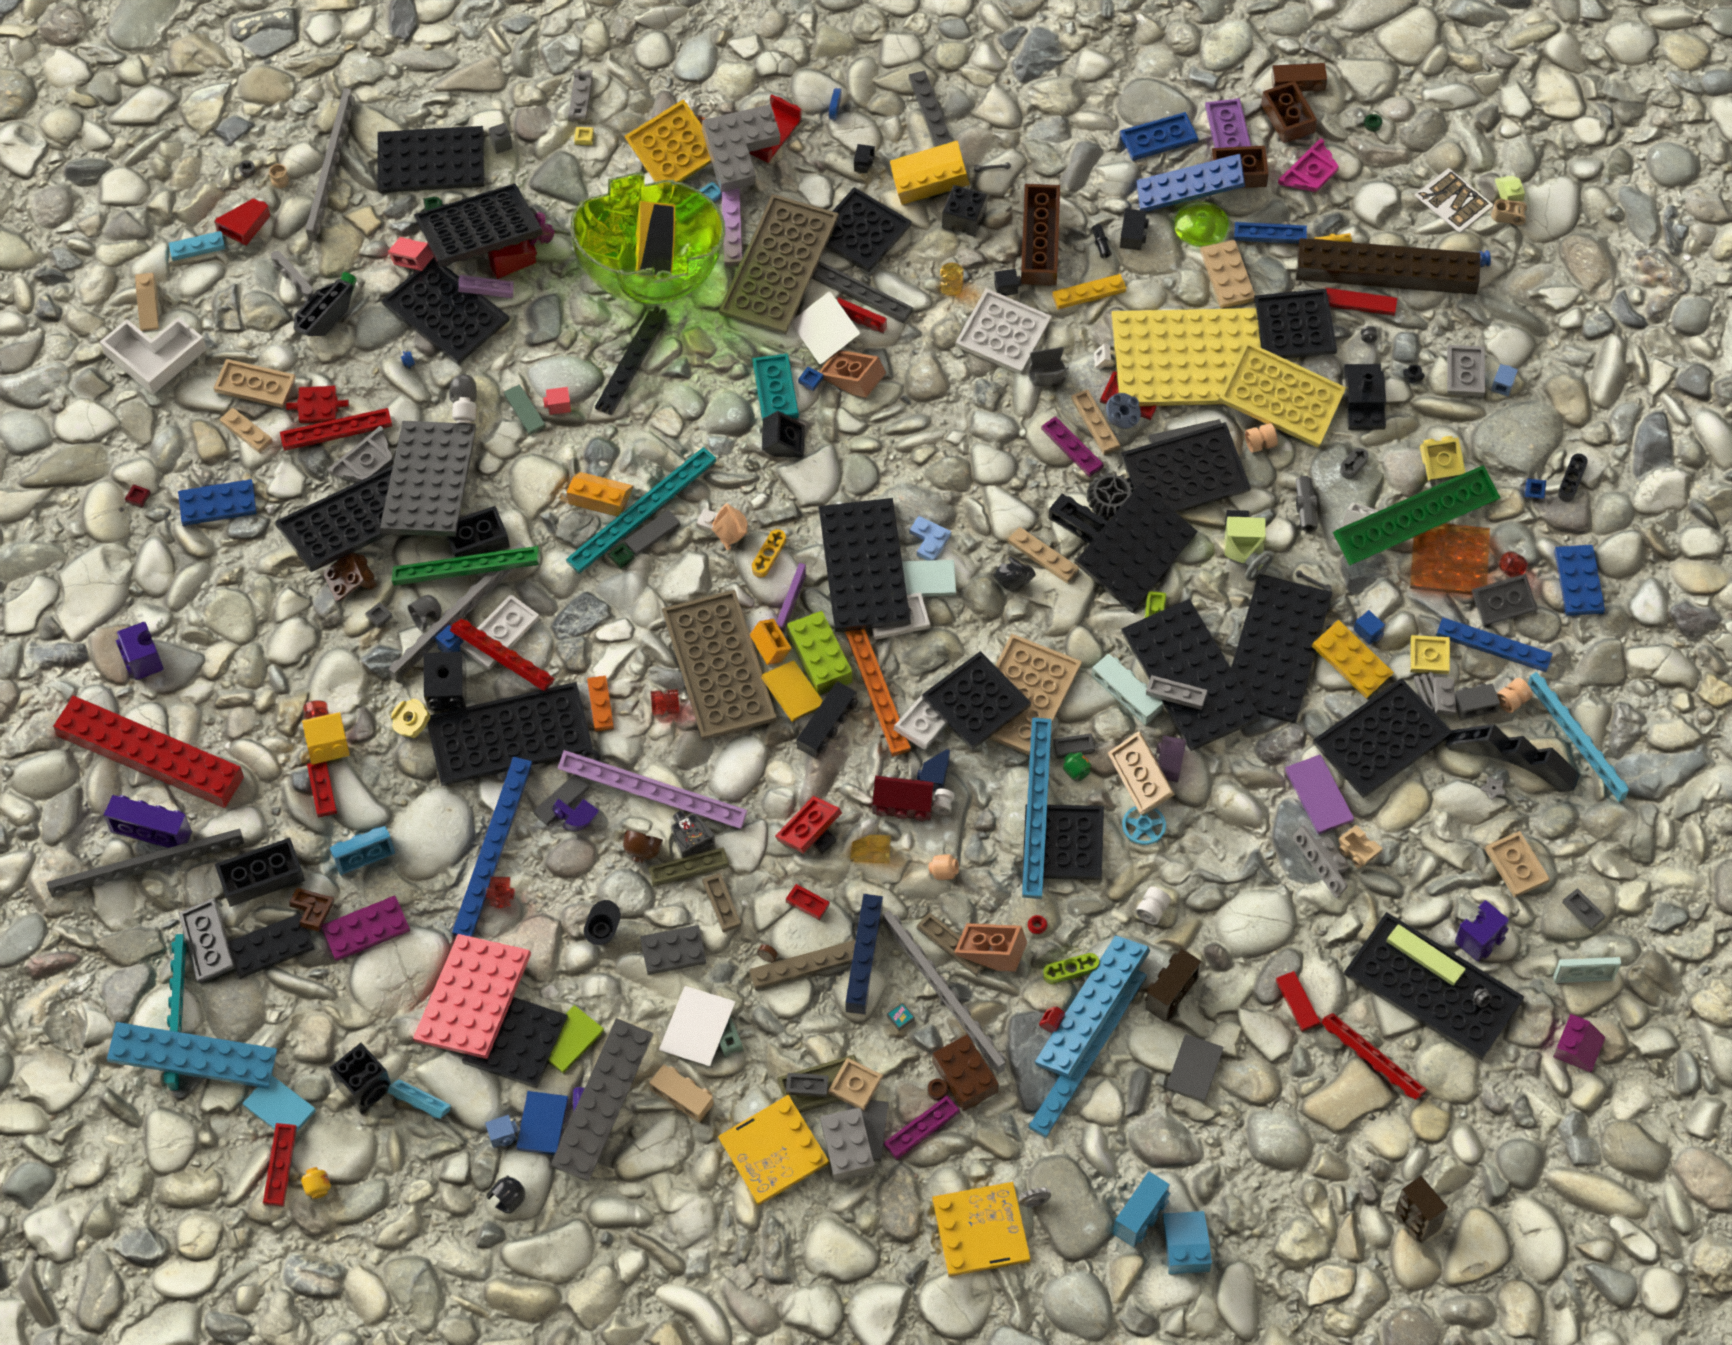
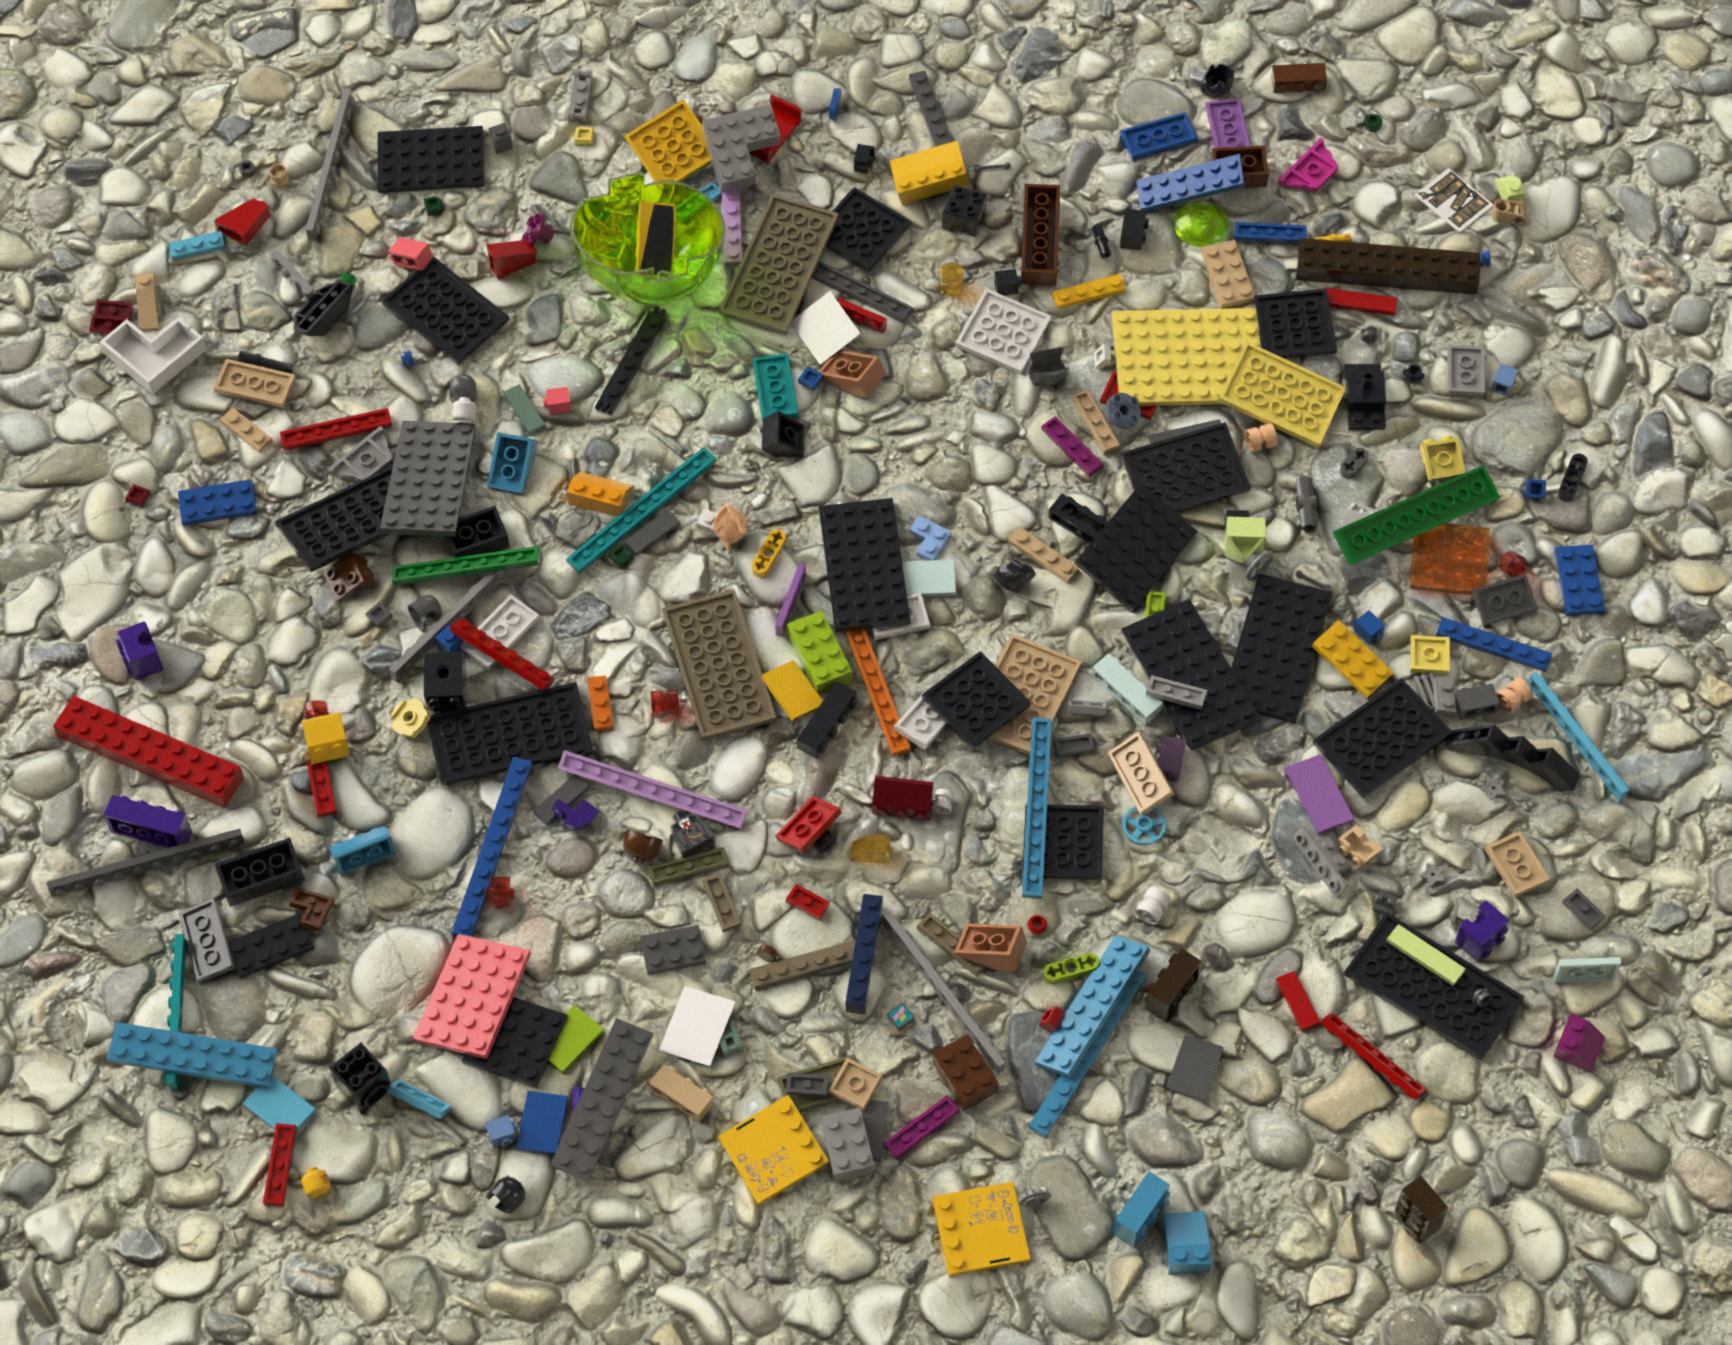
red plate [286,386,349,423] -> none
magenta plate [322,895,410,961] -> none
black plate [414,183,543,267] -> none
lavender tile [458,275,514,298] -> none
black piece [583,900,621,945] -> none
light orange brick [750,618,792,665] -> none
dark blue slope [917,749,950,792] -> none
reddish brown tile [927,1078,948,1100] -> none
light nougat head [929,854,959,881] -> none
green head [1063,752,1091,781] -> none
dark grey gear [1087,472,1135,520] -> none
reddish brown brick [1261,81,1317,143] -> none
none -> dark red slope [89,299,134,334]
none -> black pin [238,350,293,374]
none -> dark azure slope [487,432,538,494]
none -> light grey plate [1067,700,1107,717]
none -> black hair [1200,64,1234,96]
none -> dark grey tile [1372,891,1398,915]
none -> light grey plate [1419,863,1445,887]

